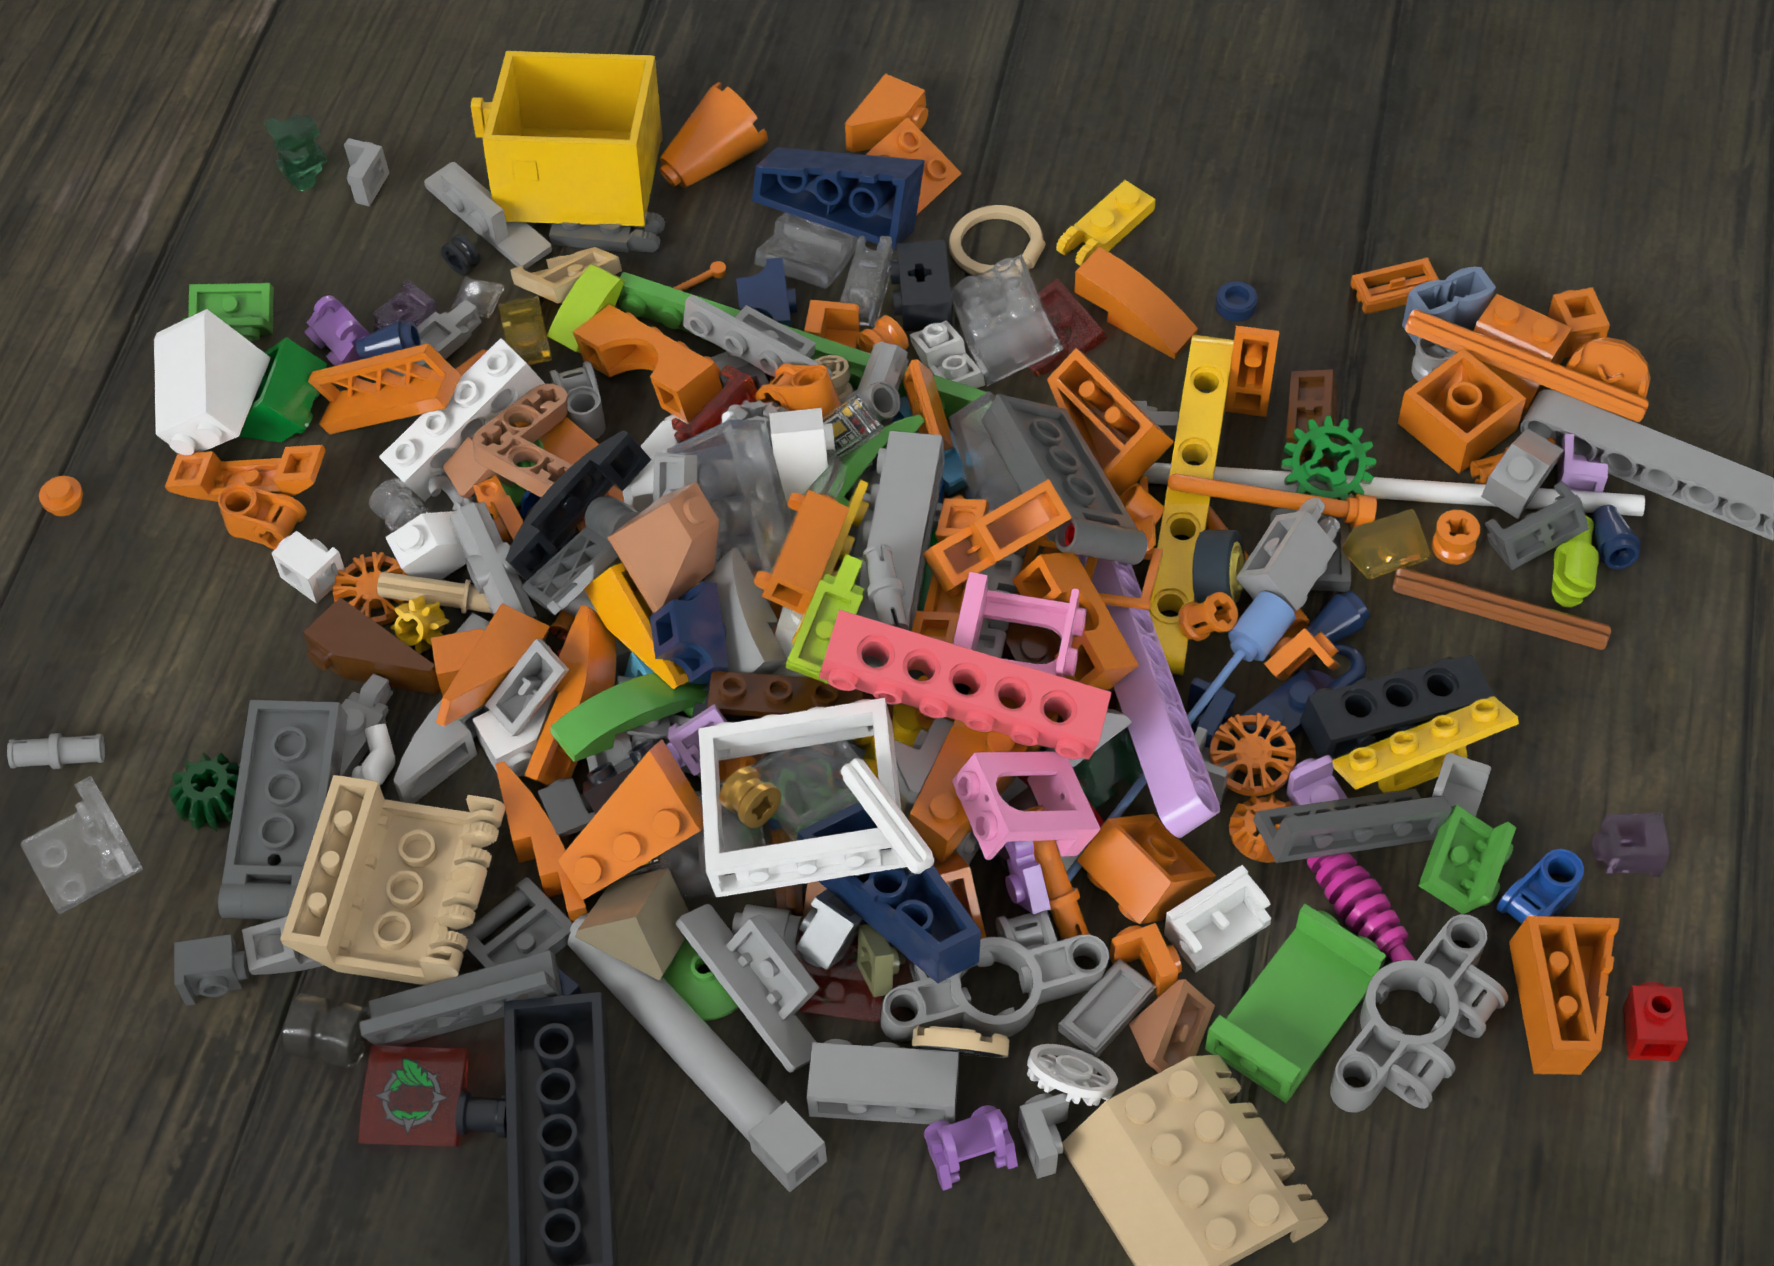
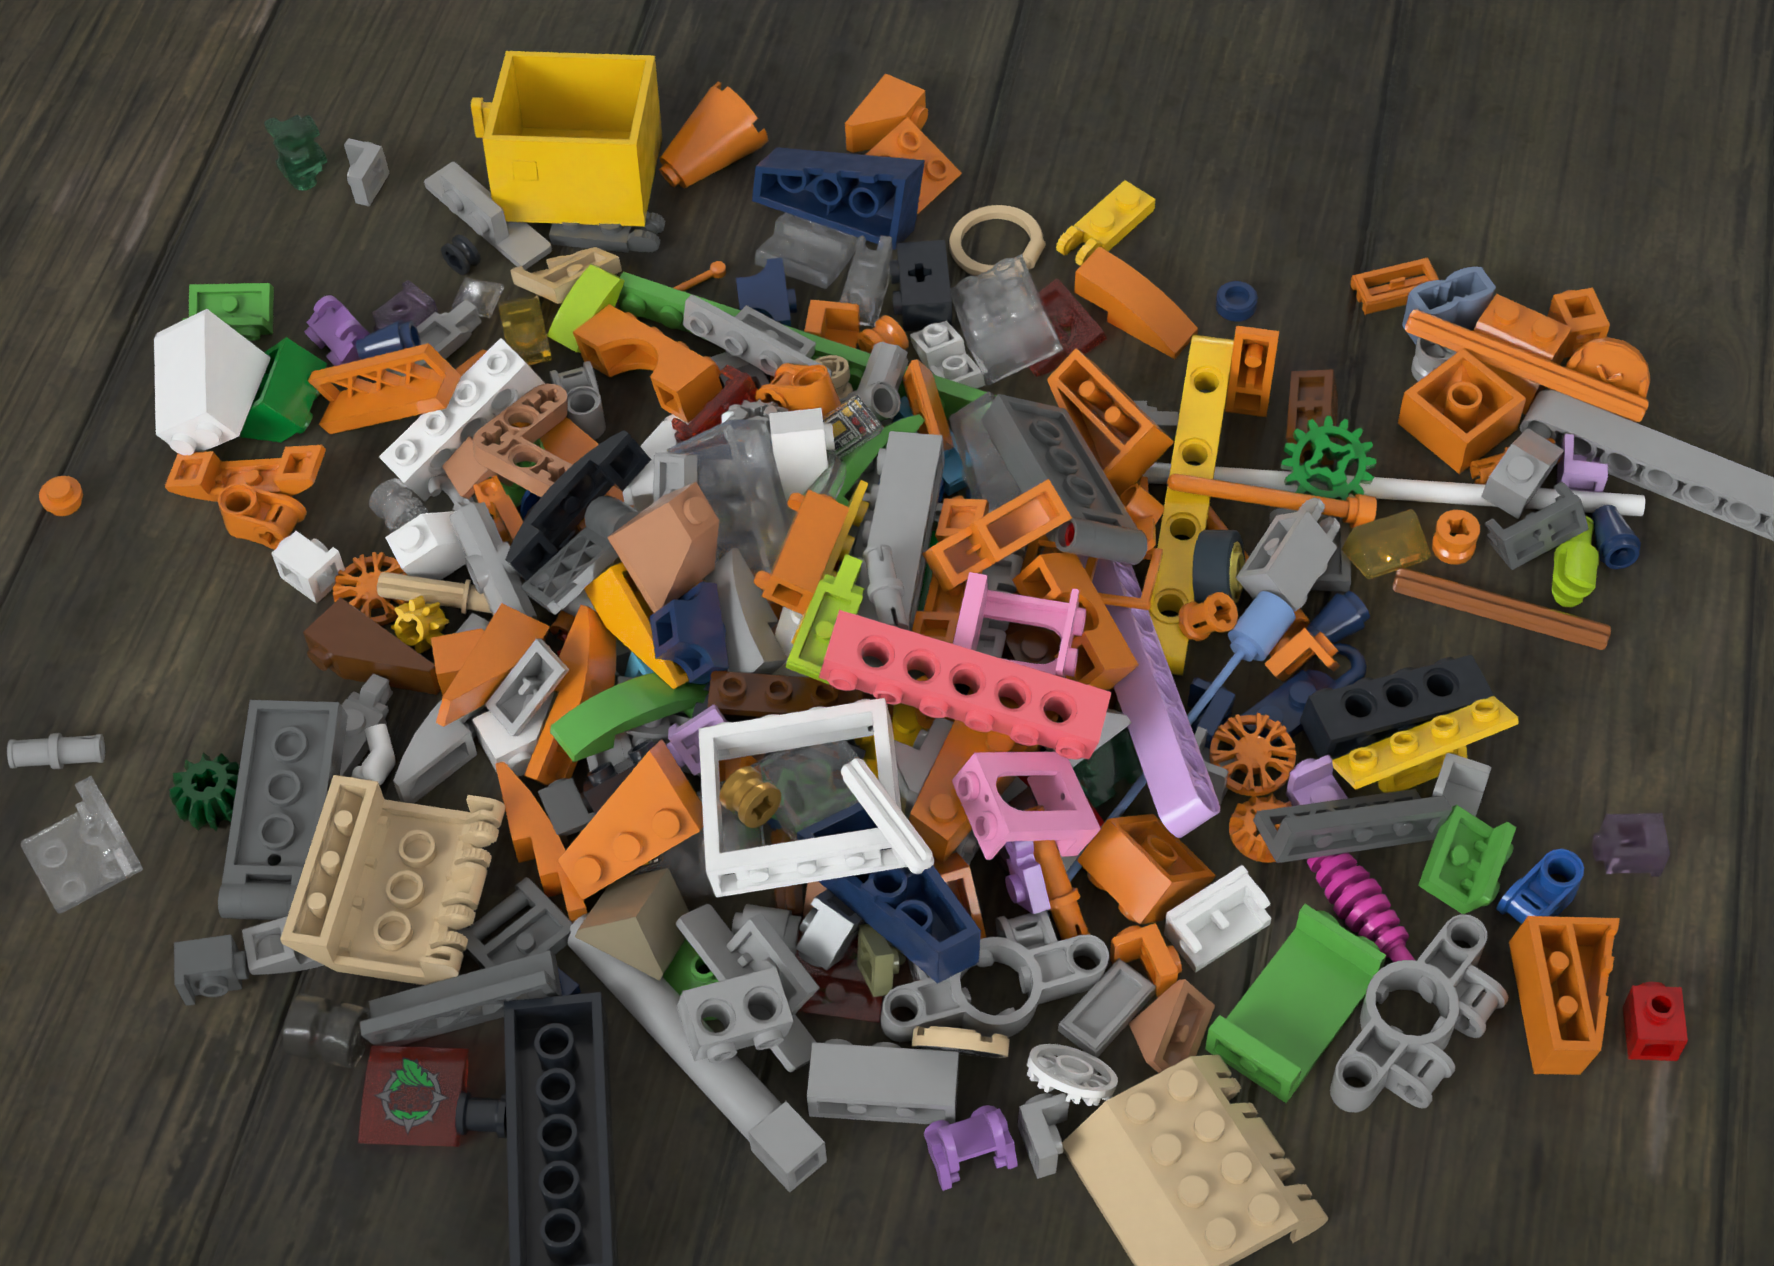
none -> light grey brick [677,967,794,1063]

